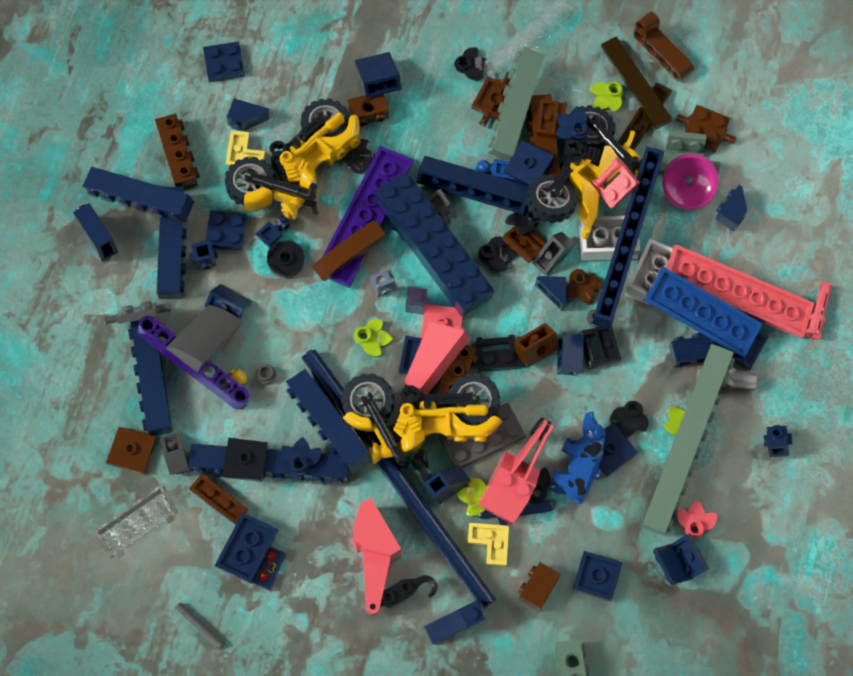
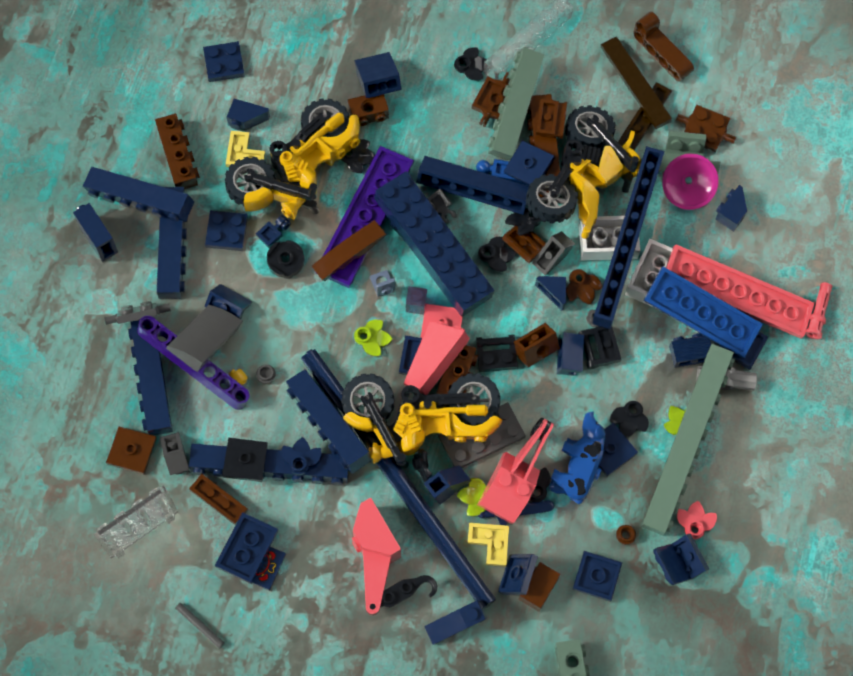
dark blue brick [190,240,218,270] -> none
dark blue plate [556,106,589,139] -> none
lime plate [589,82,623,112] -> none
coral plate [590,157,640,208] -> none
dark blue brick [764,425,793,457] -> none
none -> dark blue plate [498,554,538,595]
none -> reddish brown plate [616,525,636,545]

